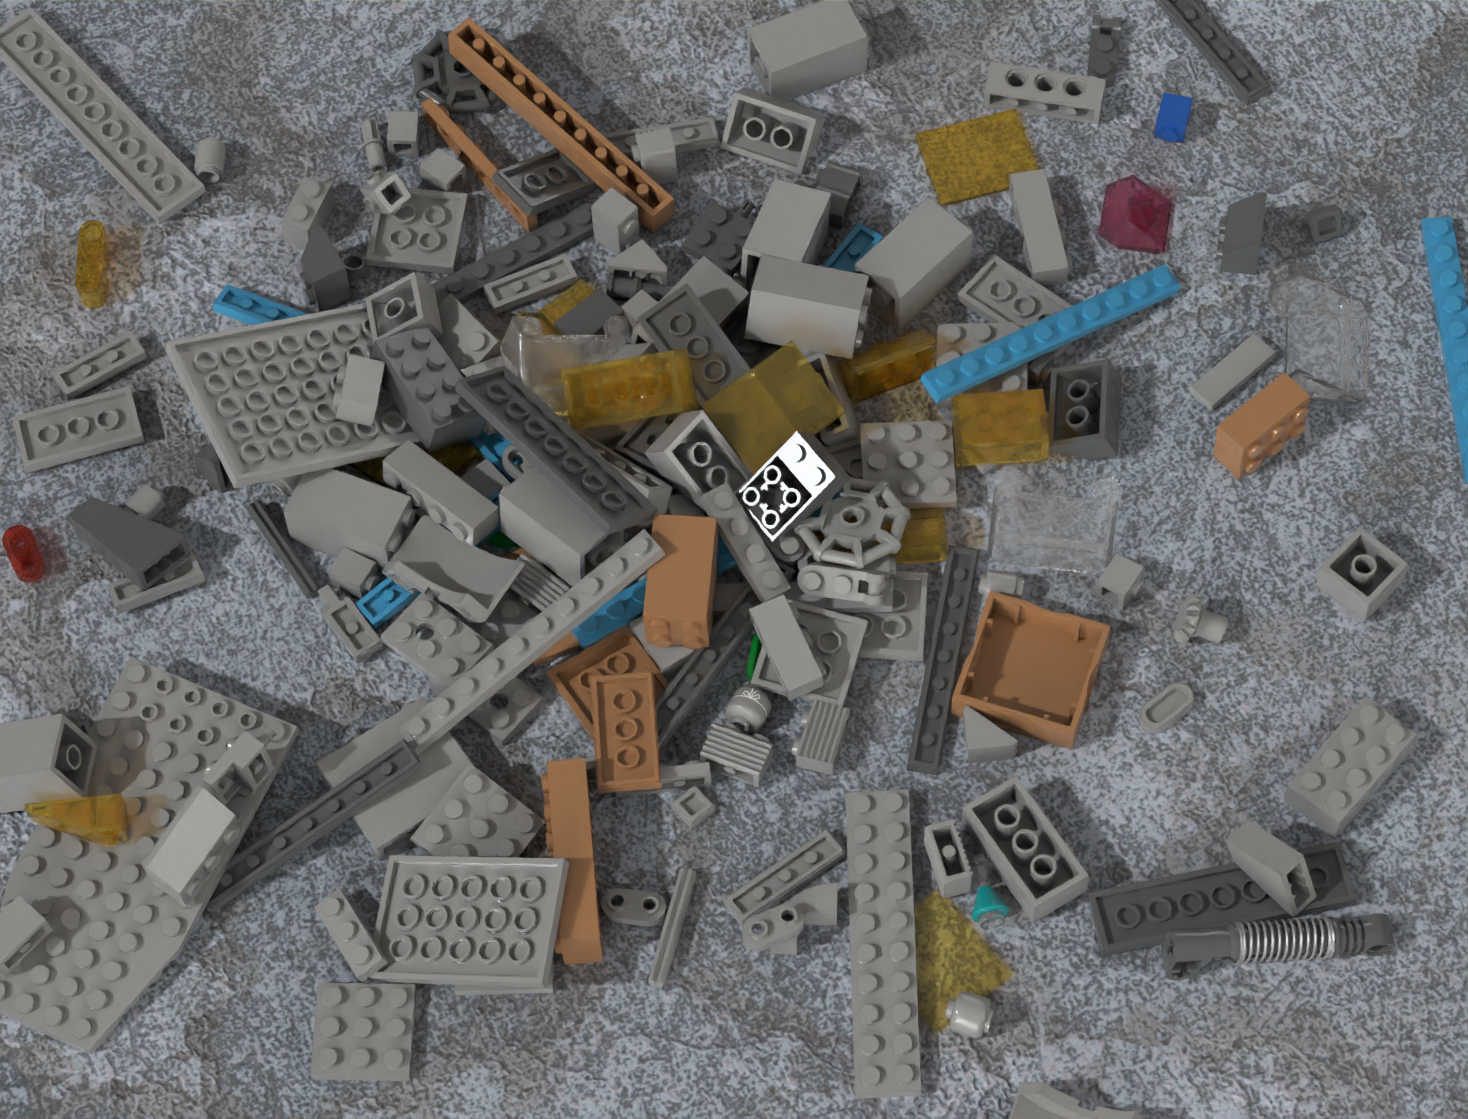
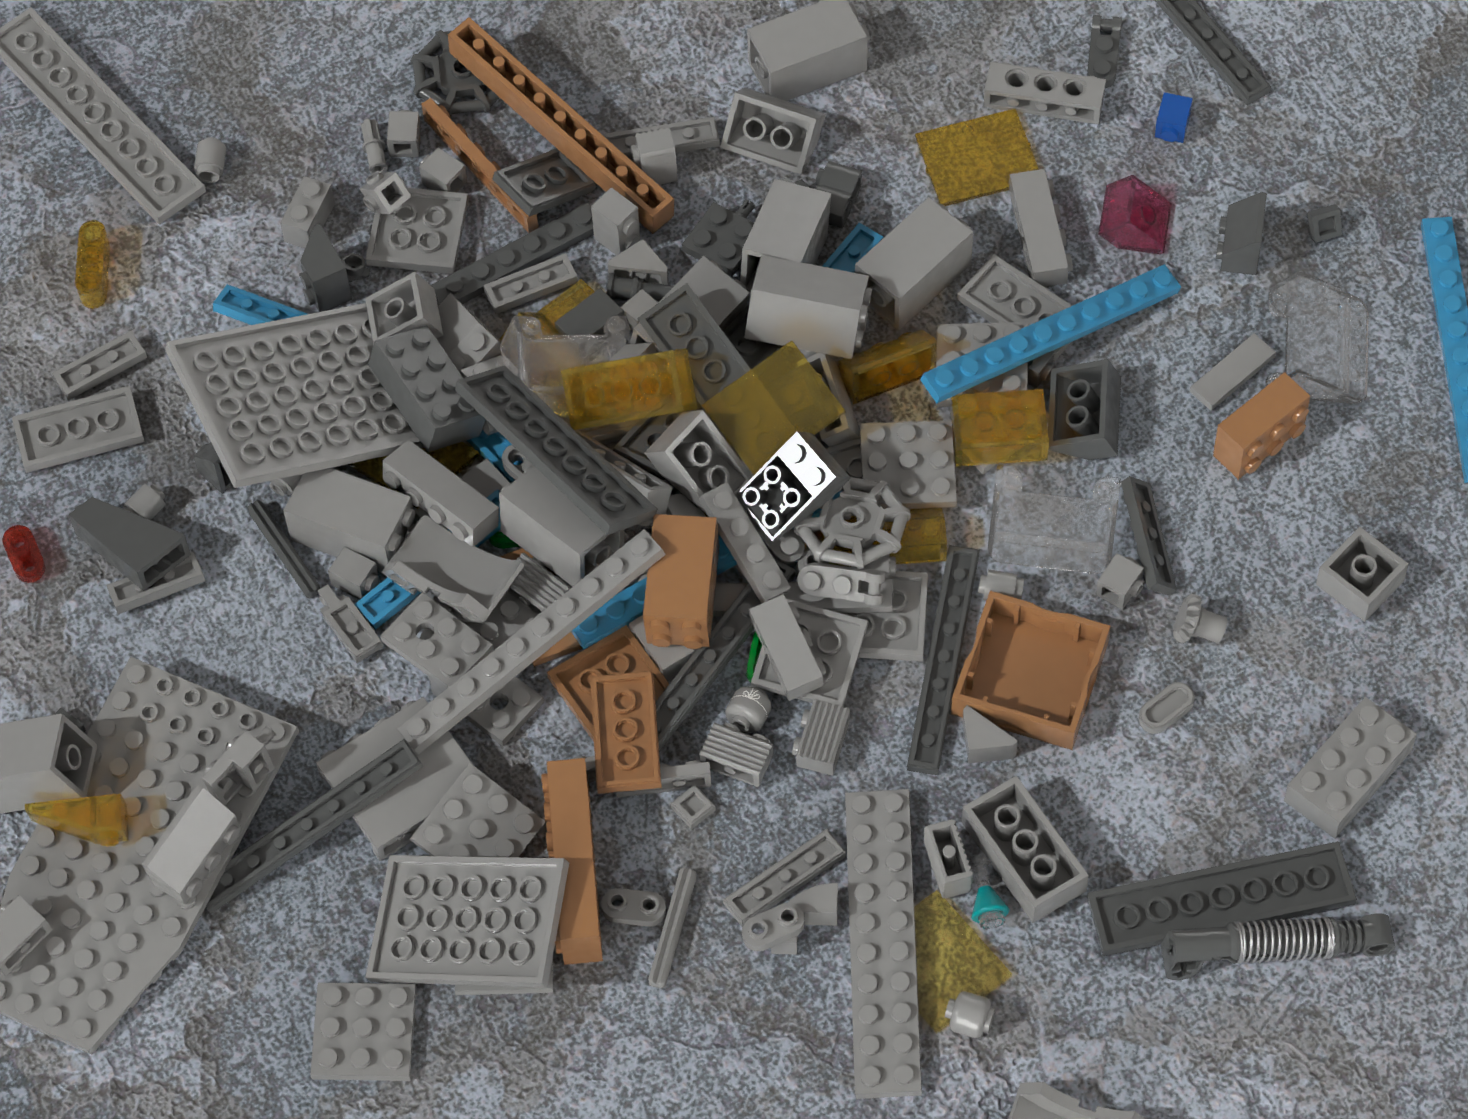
light grey plate [314,888,388,982] -> none
light grey brick [332,354,385,427] -> none
light grey slope [1226,820,1317,917] -> none
none -> dark grey plate [1121,476,1177,595]

